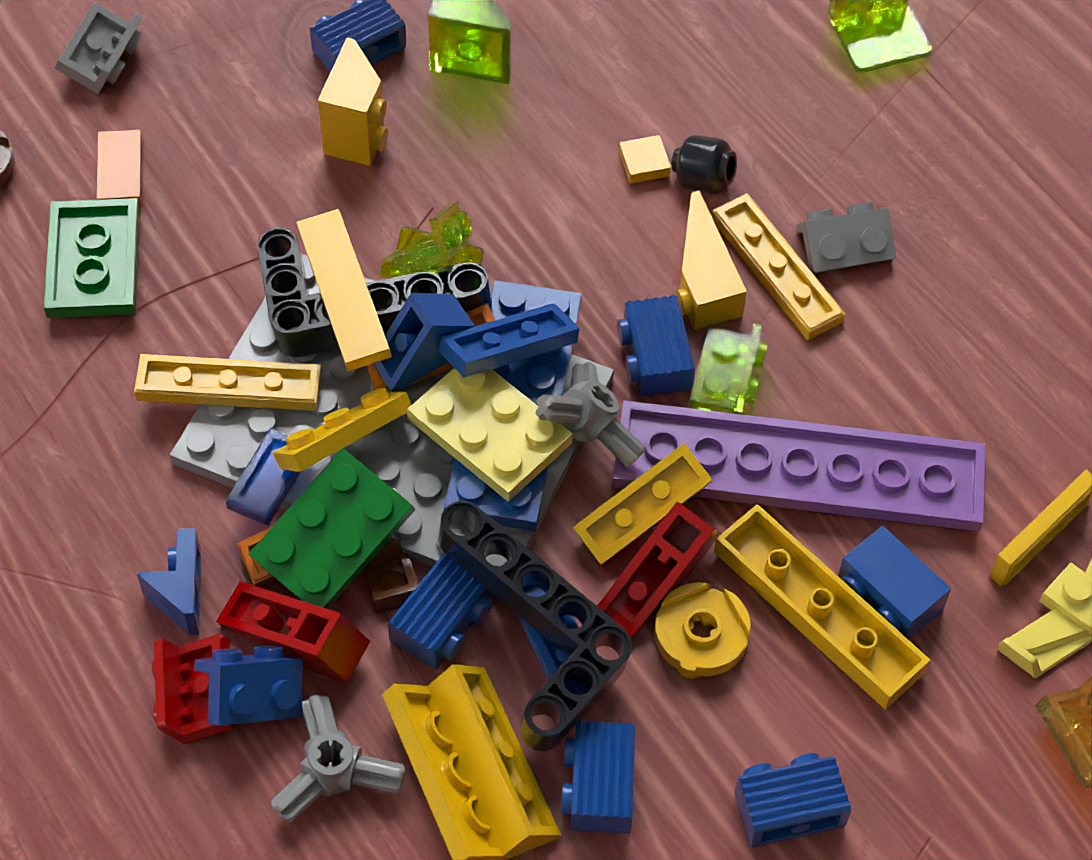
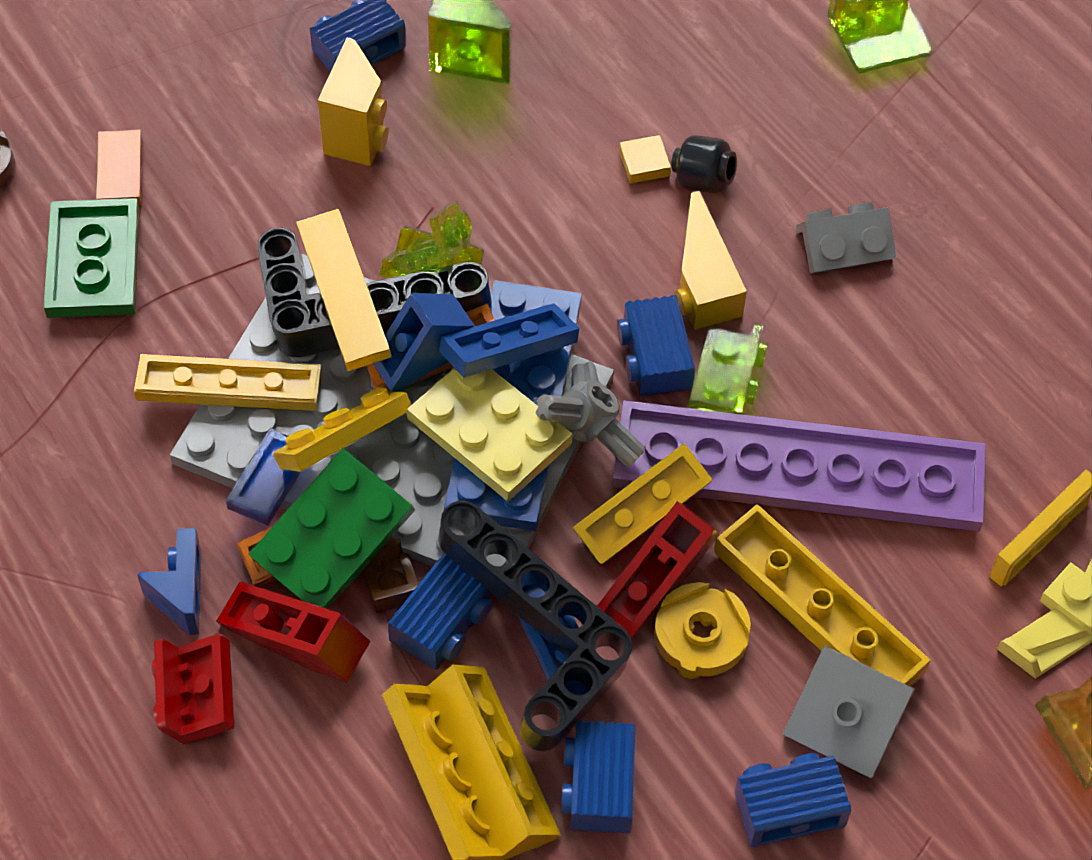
light grey bracket [54,2,143,94] -> none
blue bracket [195,646,303,726] -> none
light grey bush [271,694,405,822] -> none
yellow tile [711,193,845,341] -> none
blue brick [838,525,951,640] -> none
none -> light grey plate [783,646,915,779]

